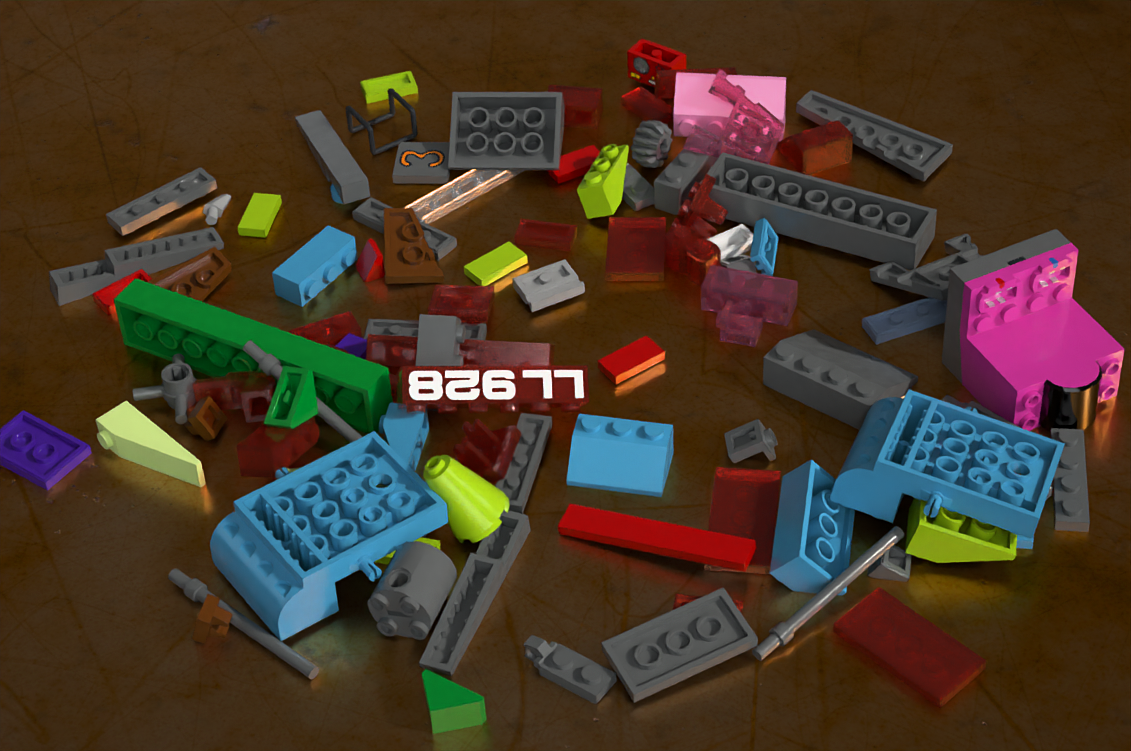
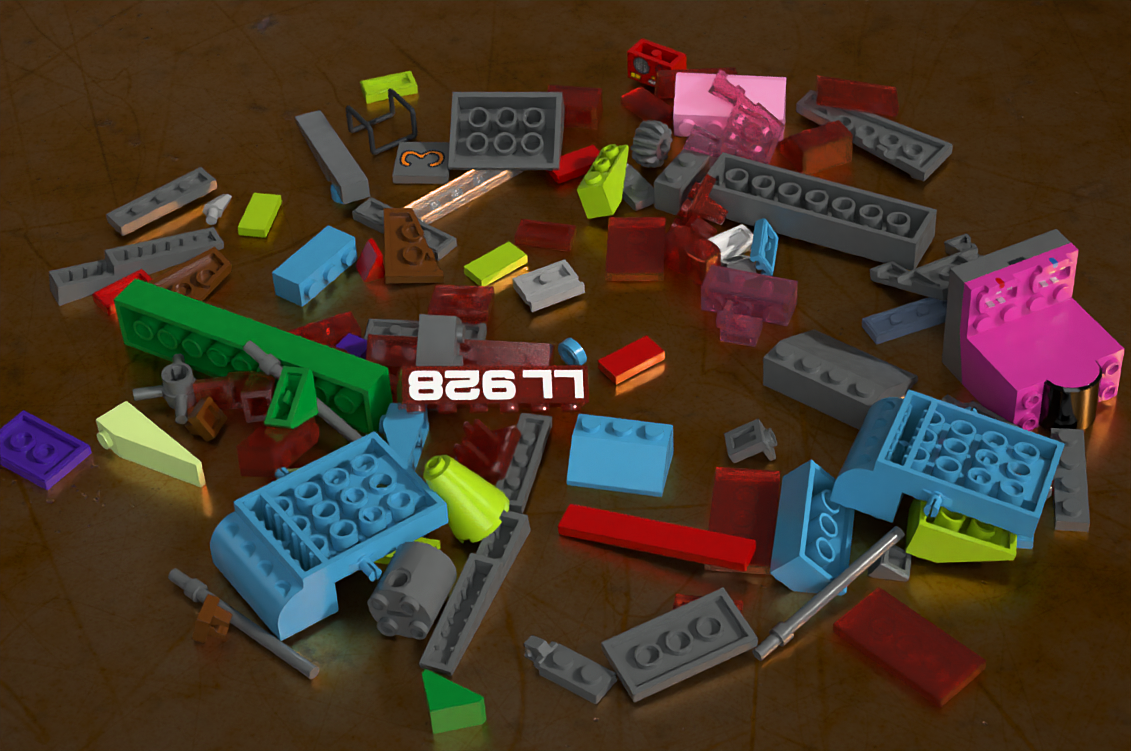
none -> dark azure tile [558,338,587,369]
none -> clear red tile [815,75,899,117]

